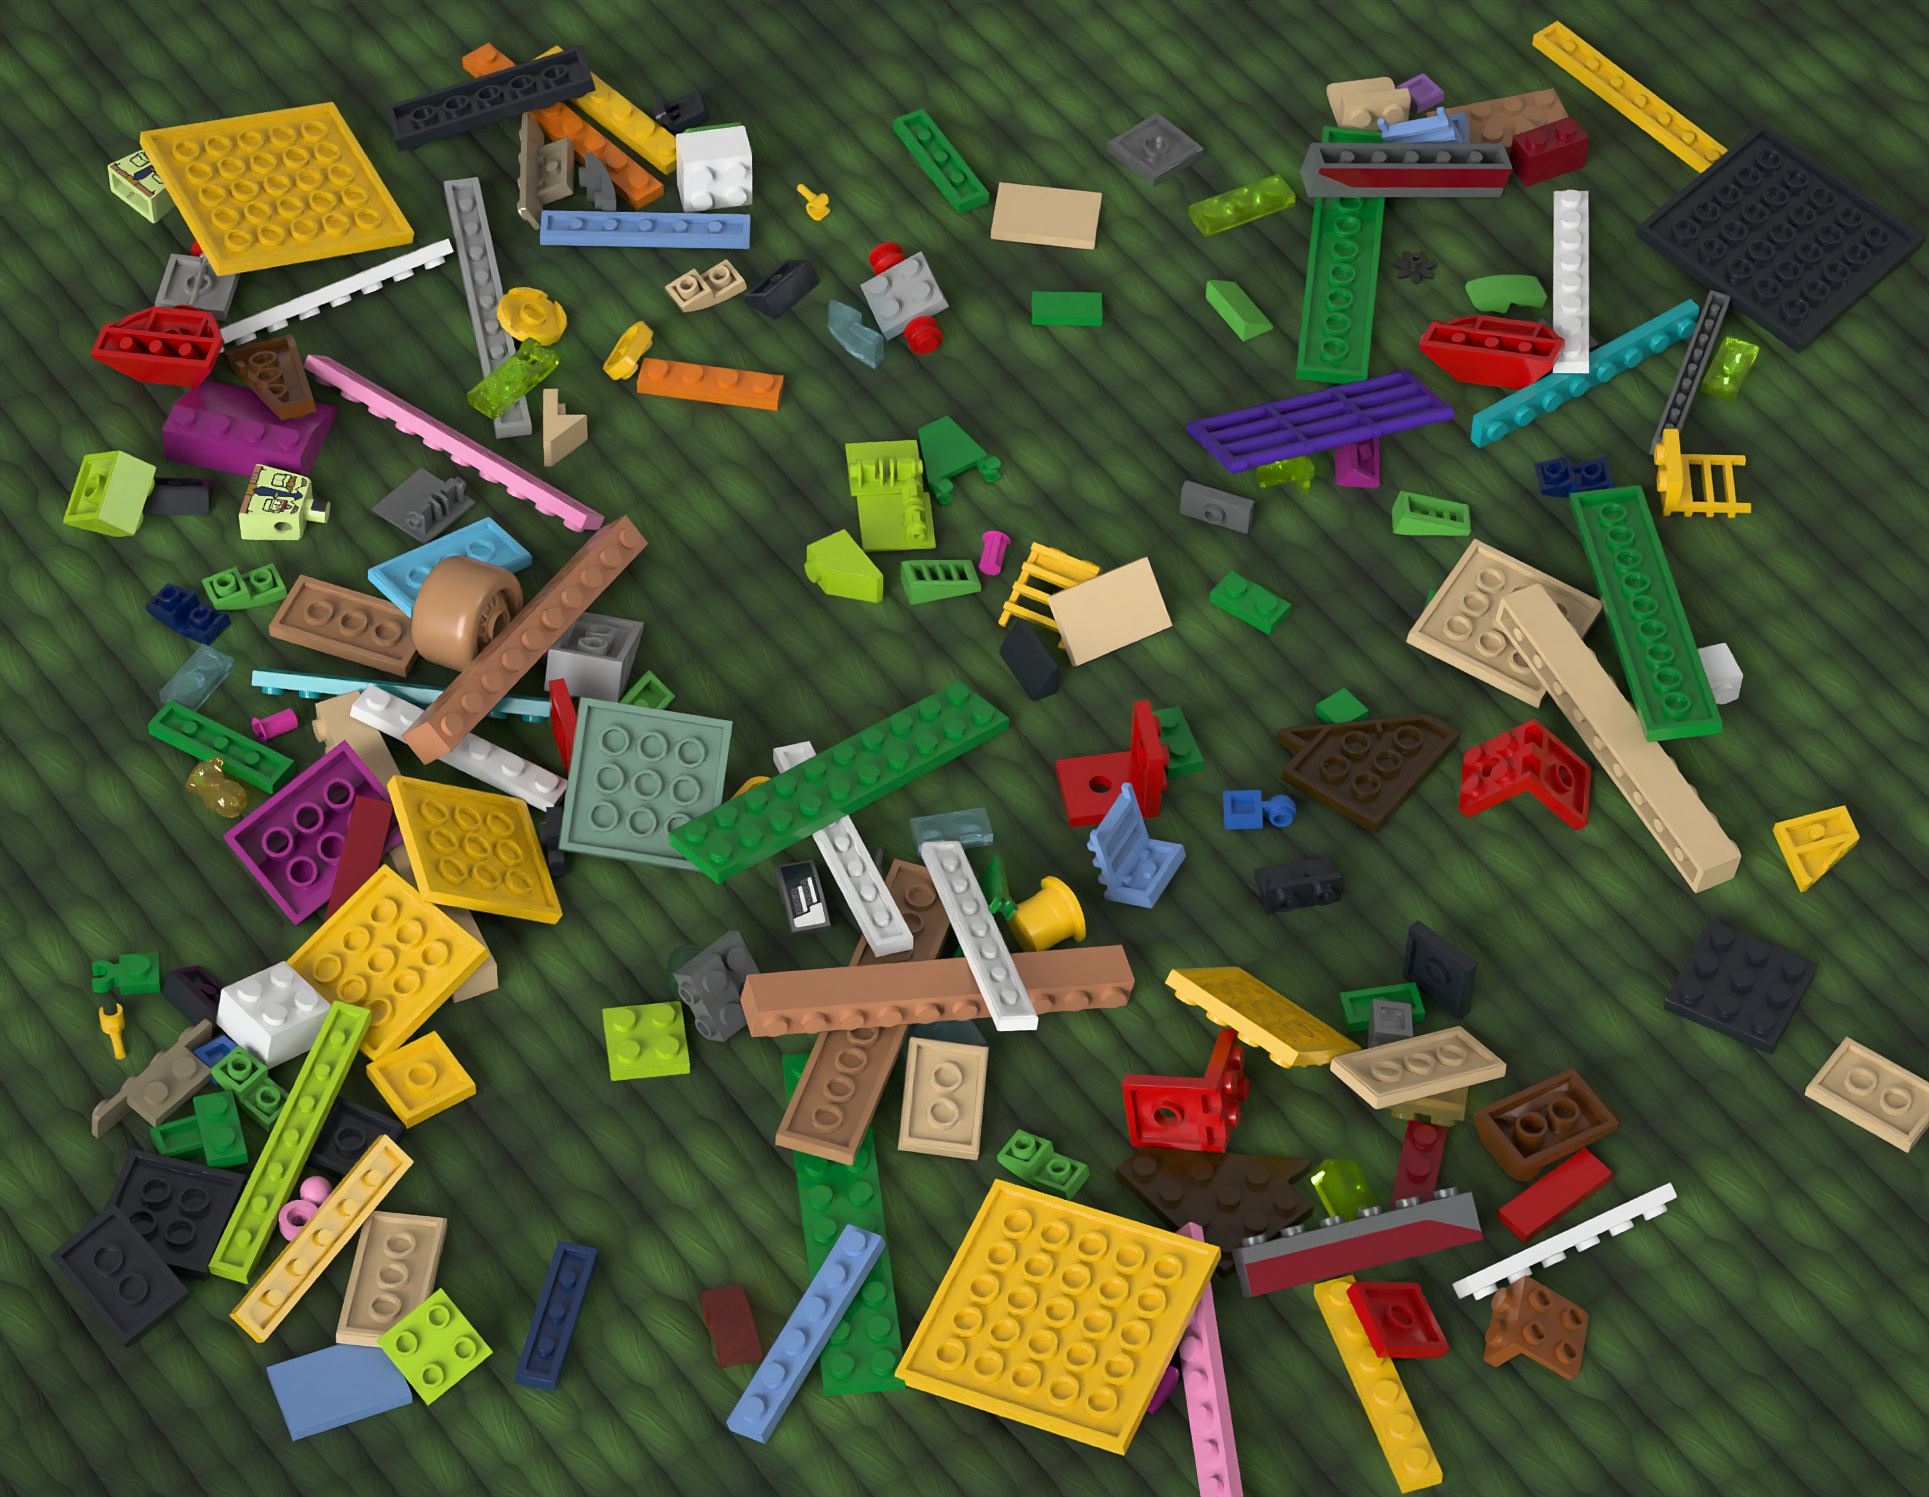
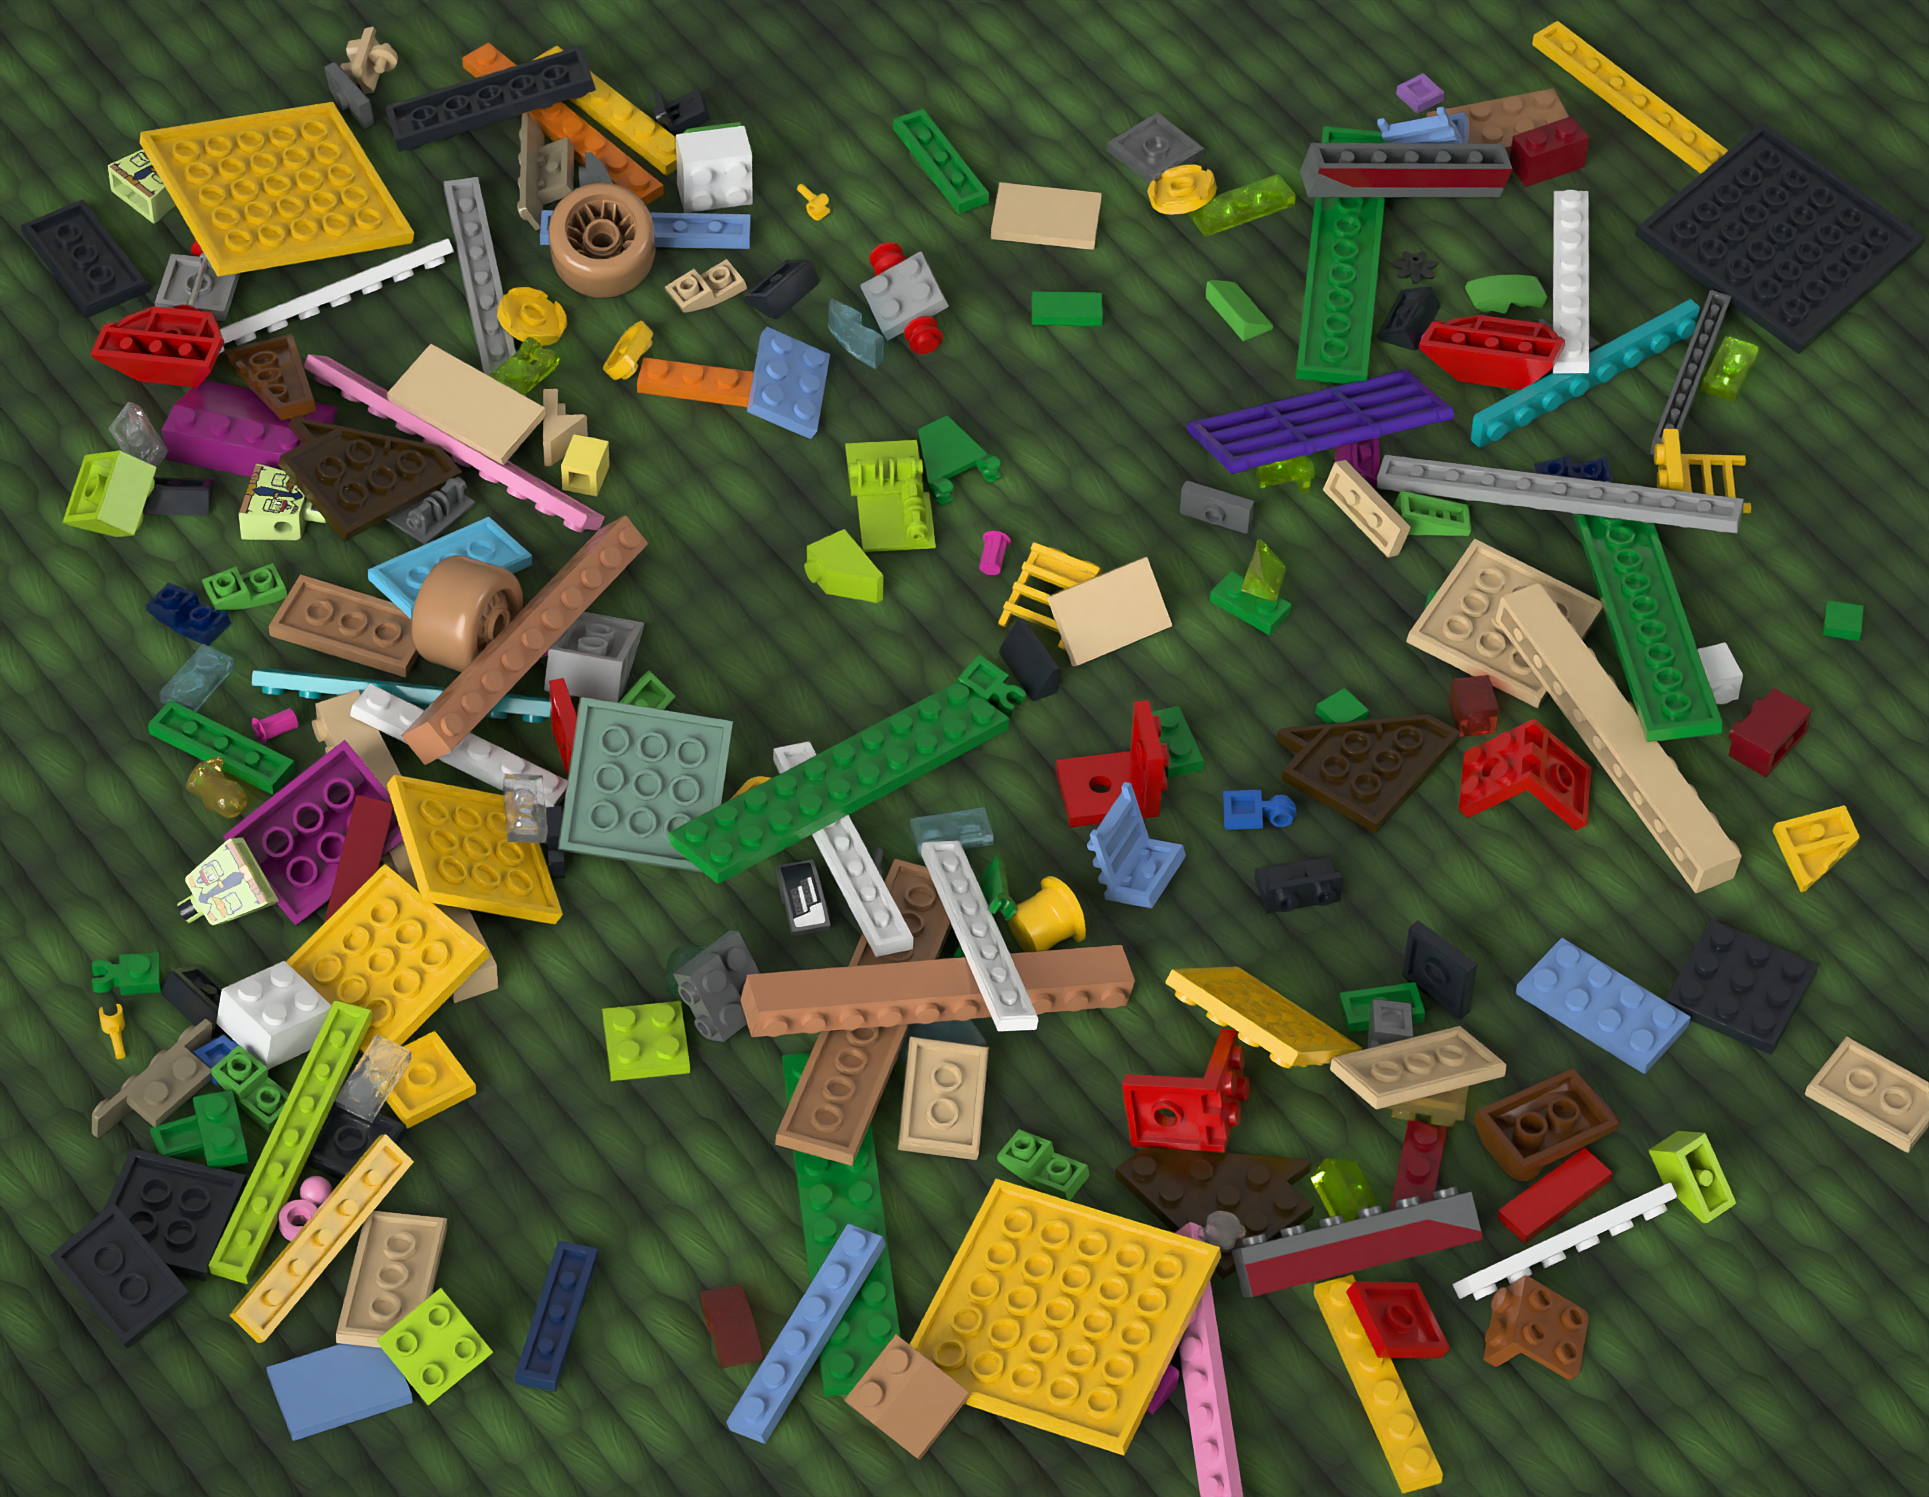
bright green slope [900,560,981,605] -> none
tan bracket [1326,77,1411,131] -> none
none -> black tile [21,200,150,318]
none -> clear plate [108,402,169,467]
none -> torso [177,837,279,926]
none -> dark brown wing [278,417,462,542]
none -> dark grey plate [324,62,375,130]
none -> clear plate [335,1034,413,1123]
none -> tan hips [340,27,398,94]
none -> tan tile [387,344,547,465]
none -> clear plate [503,773,548,843]
none -> medium nougat wheel [548,182,656,298]
none -> light yellow brick [561,434,609,497]
none -> medium blue plate [747,327,830,439]
none -> medium nougat slope [844,1334,971,1460]
none -> green plate [956,655,1026,717]
none -> yellow tile [1147,164,1217,215]
none -> clear plate [1198,1211,1246,1250]
none -> clear neon green slope [1241,539,1287,602]
none -> tan plate [1323,460,1411,557]
none -> black slope [1377,287,1440,350]
none -> light grey plate [1377,455,1744,533]
none -> clear red brick [1449,675,1499,737]
none -> medium blue plate [1516,938,1691,1075]
none -> lime slope [1648,1131,1737,1223]
none -> dark red brick [1728,688,1812,778]
none -> green tile [1823,600,1864,641]

